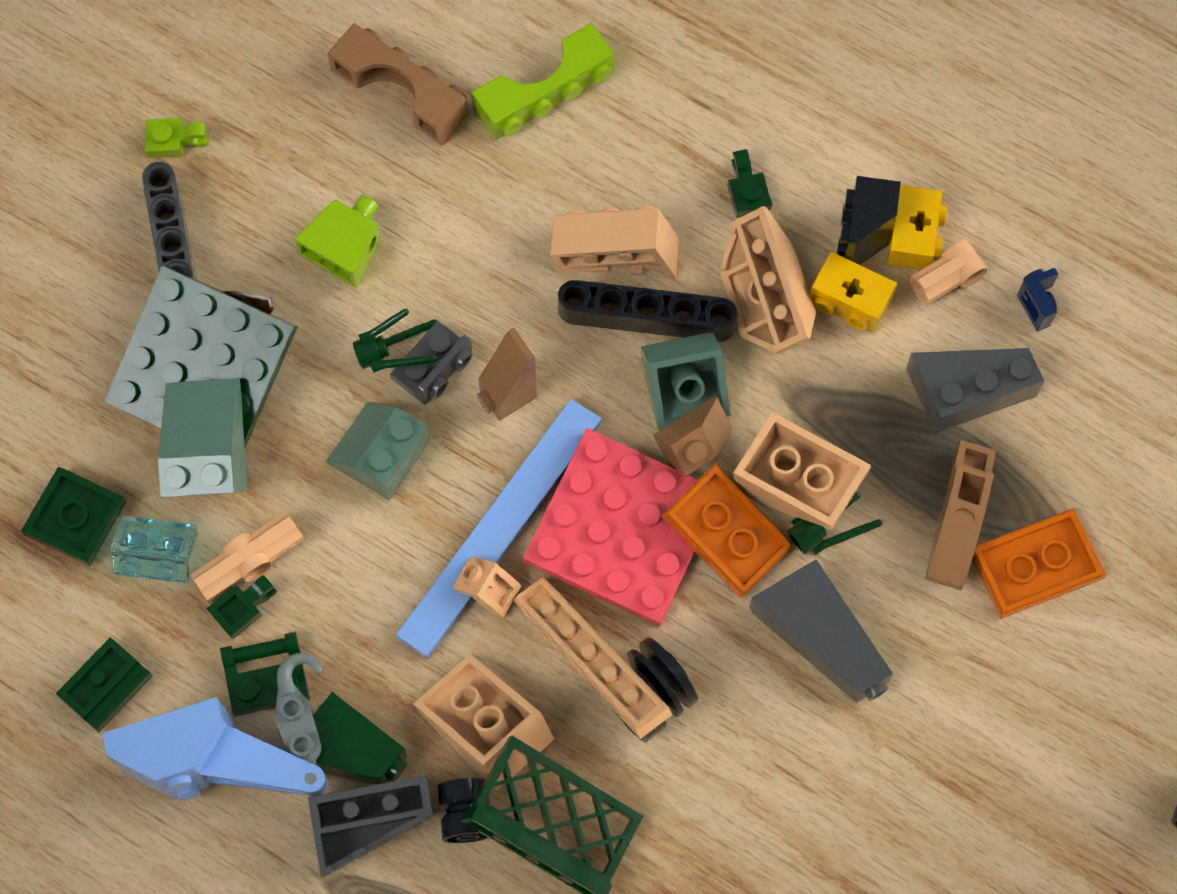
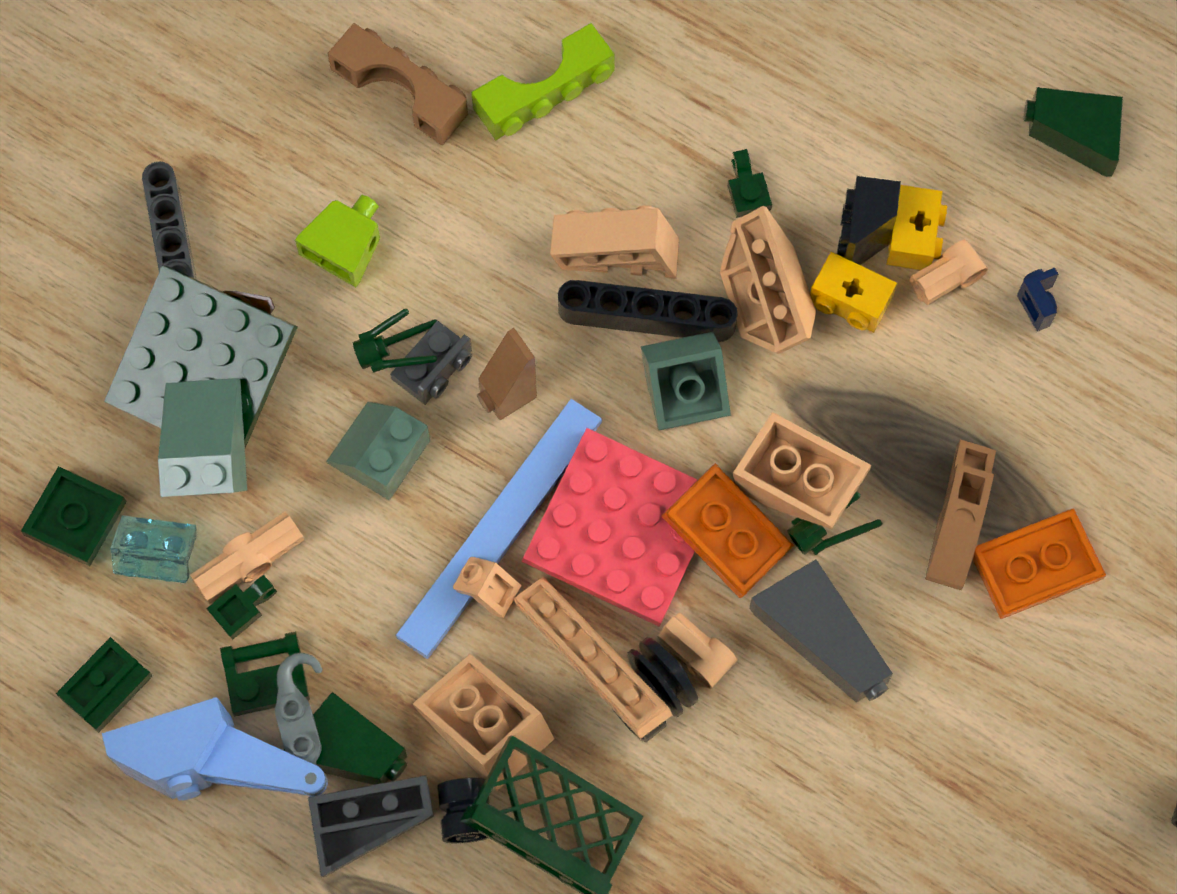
lime plate [145,118,208,158] -> none
medium nougat slope [653,396,732,476] -> none
dark grey wedge [906,348,1044,433] -> none
none -> light nougat piece [658,612,737,689]
none -> dark green slope [1024,87,1123,177]

